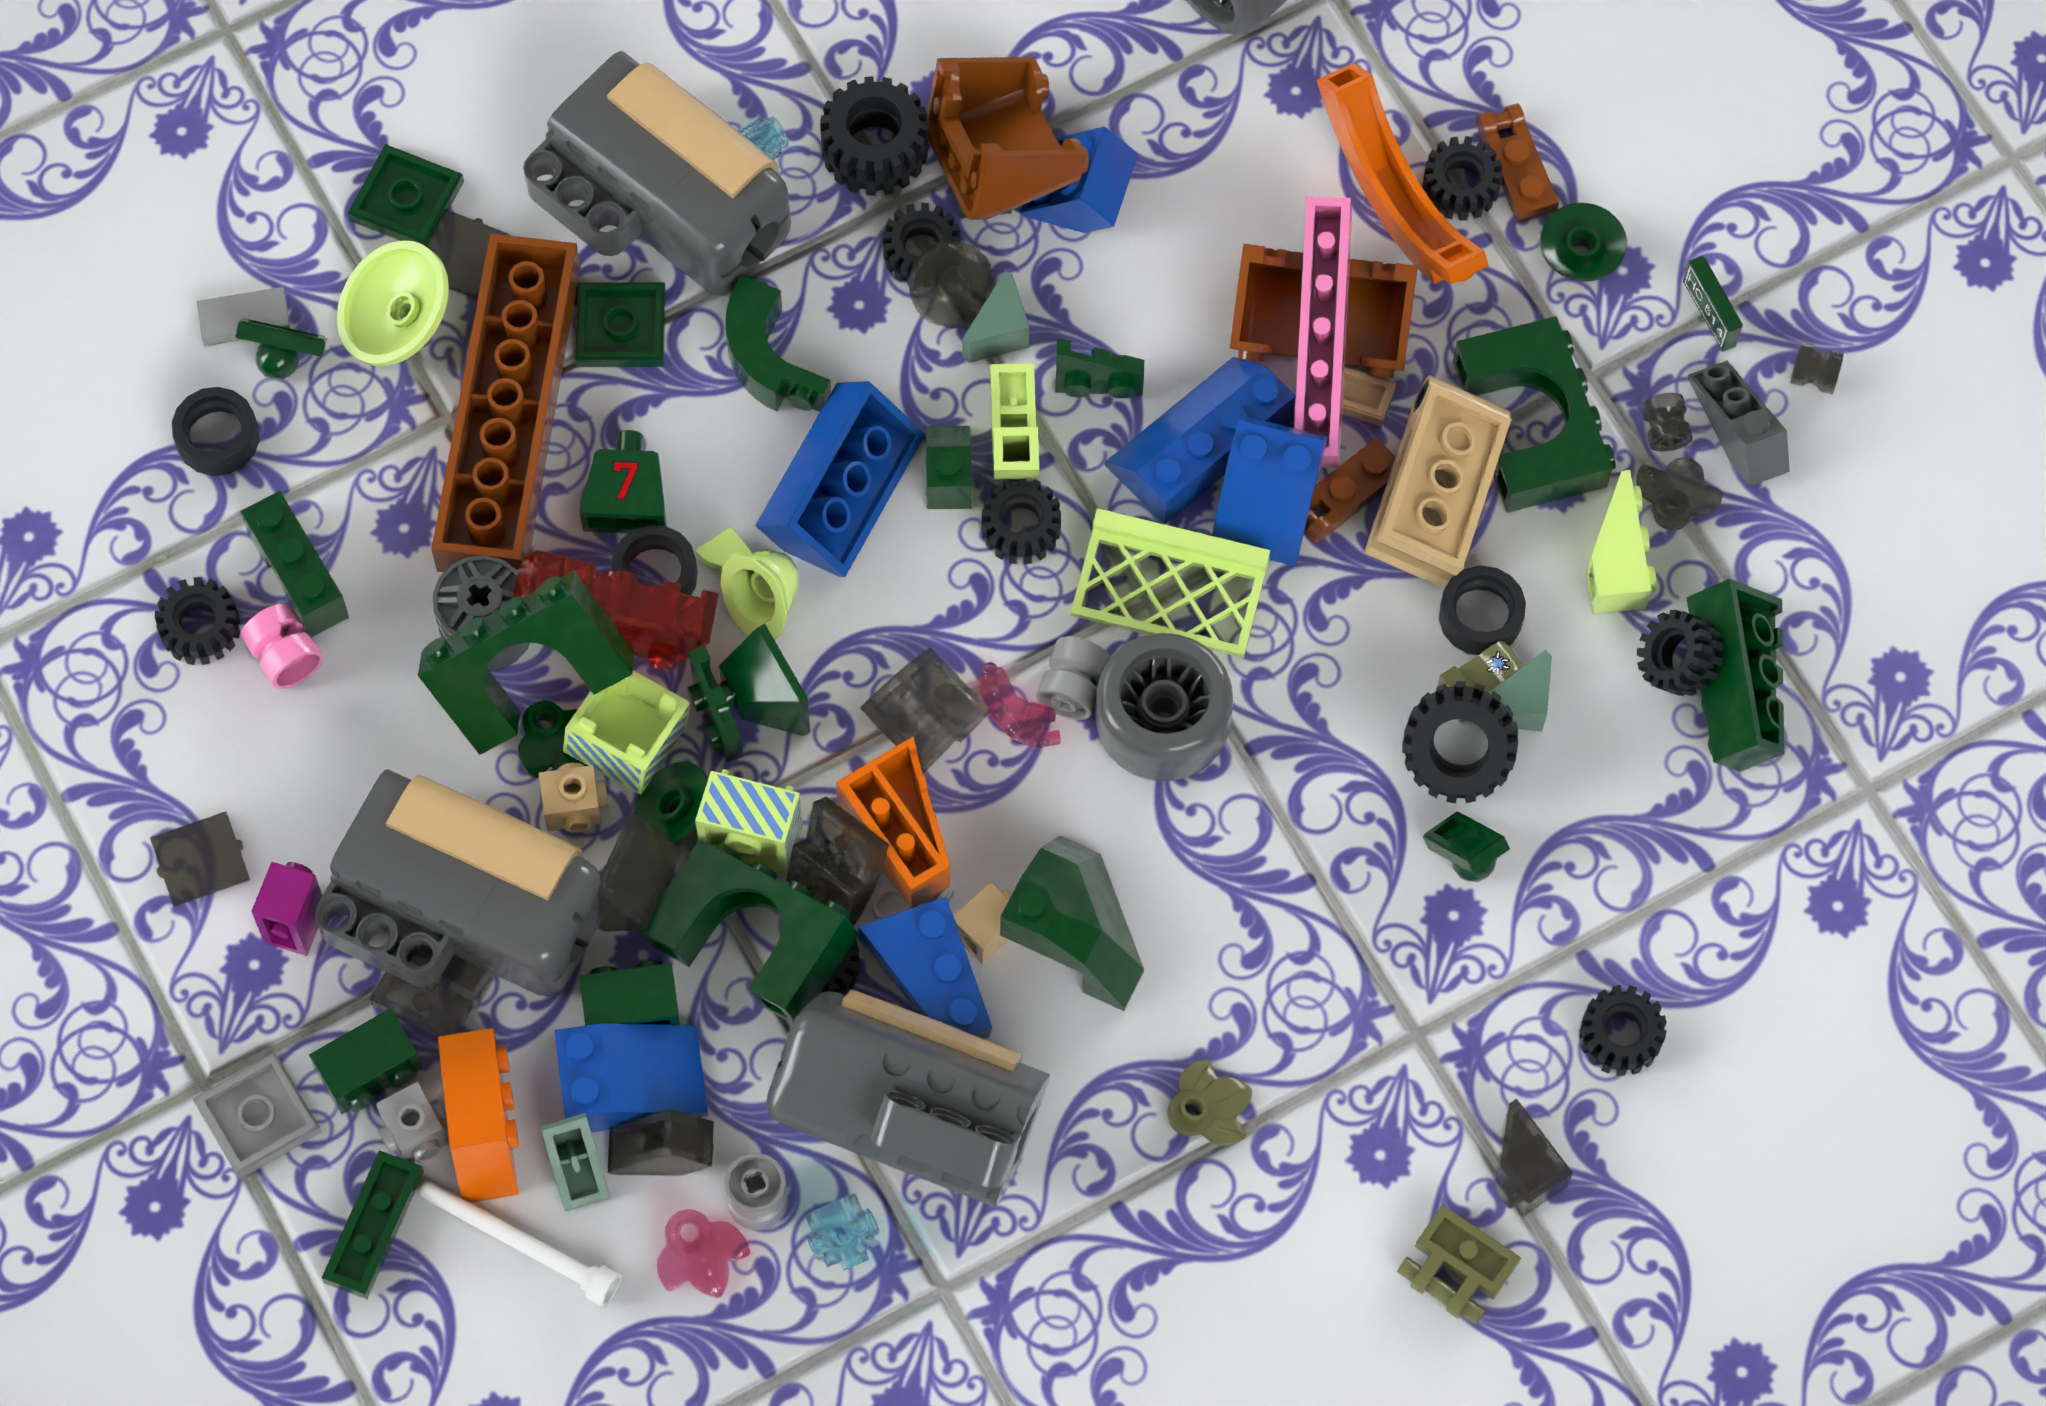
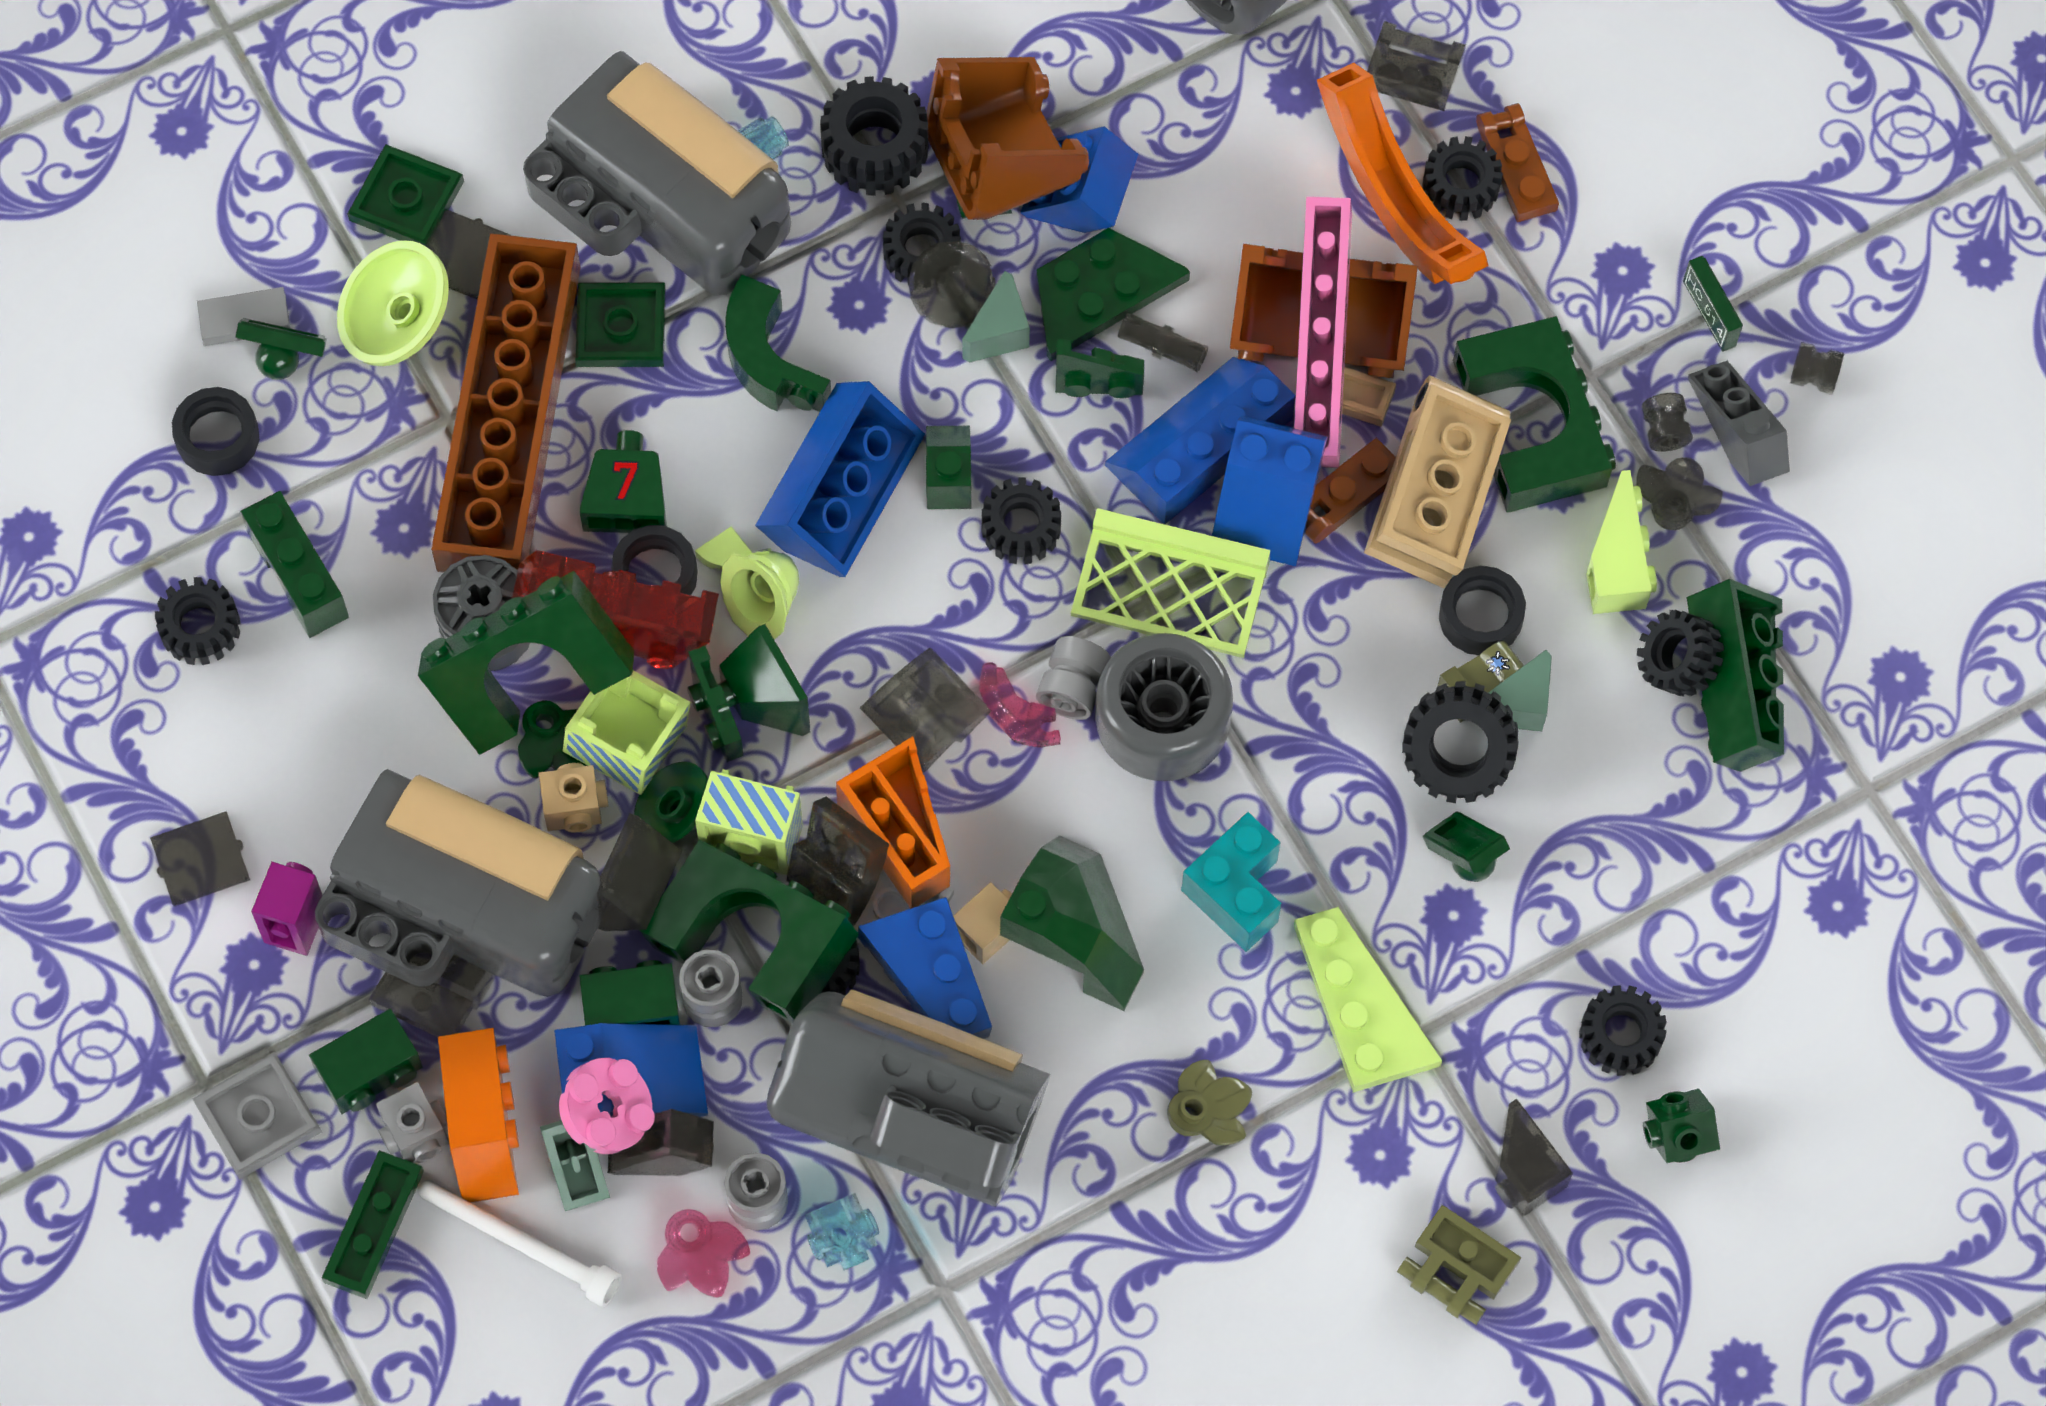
bright pink wheel [241,603,324,689] -> none
yellowish green arch [990,363,1039,479] -> none
dark green dish [1540,203,1627,282] -> none
none -> bright pink plate [559,1058,655,1154]
none -> light grey wheel [679,949,742,1027]
none -> dark green wing [1036,228,1190,361]
none -> clear smoke pin [1118,312,1208,372]
none -> teal brick [1181,812,1281,952]
none -> yellowish green wing [1294,907,1442,1093]
none -> clear smoke plate [1367,21,1466,111]
none -> dark green brick [1643,1088,1720,1163]

